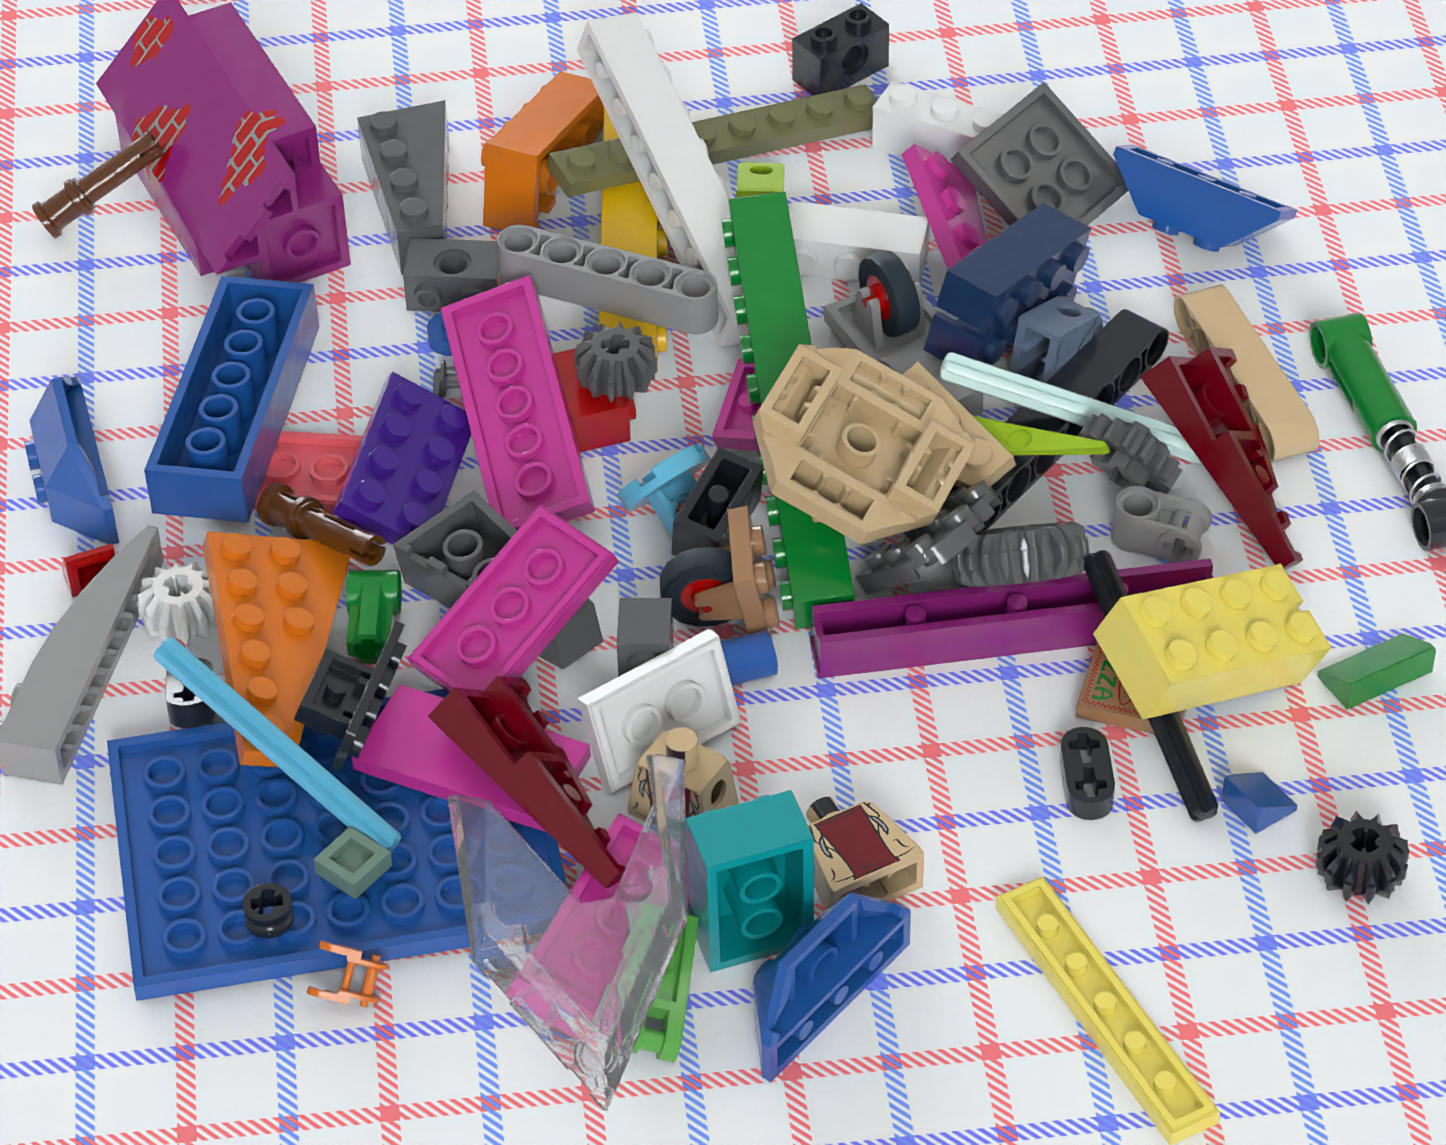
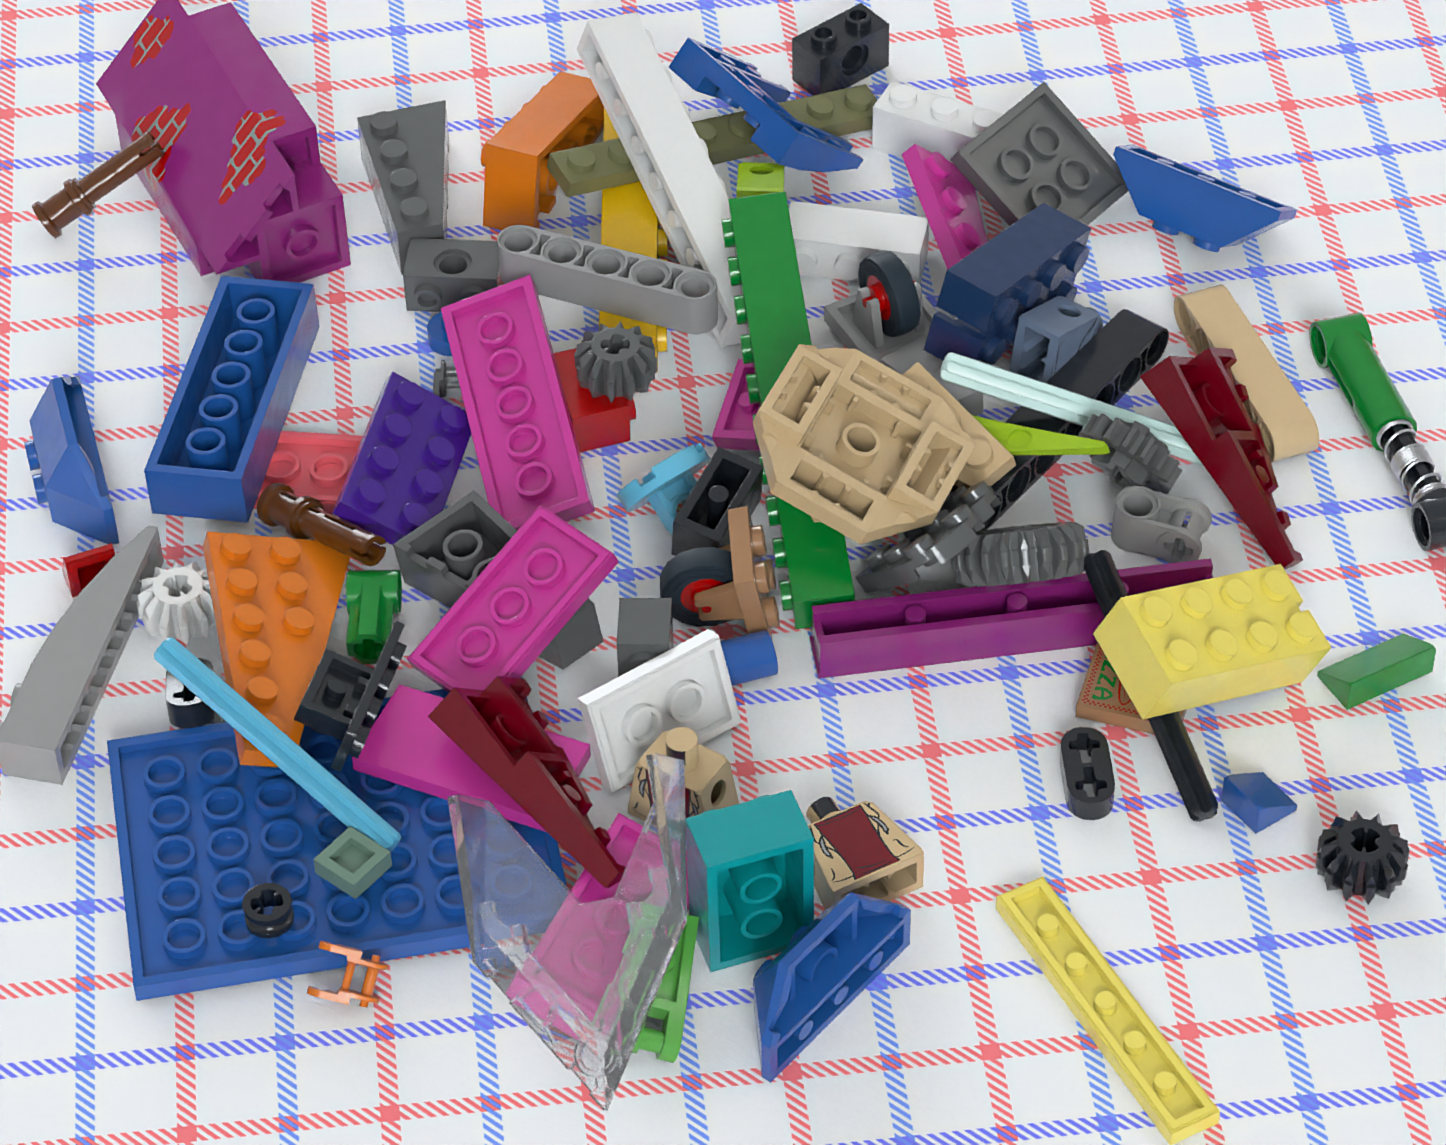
none -> blue wedge [668,37,864,172]

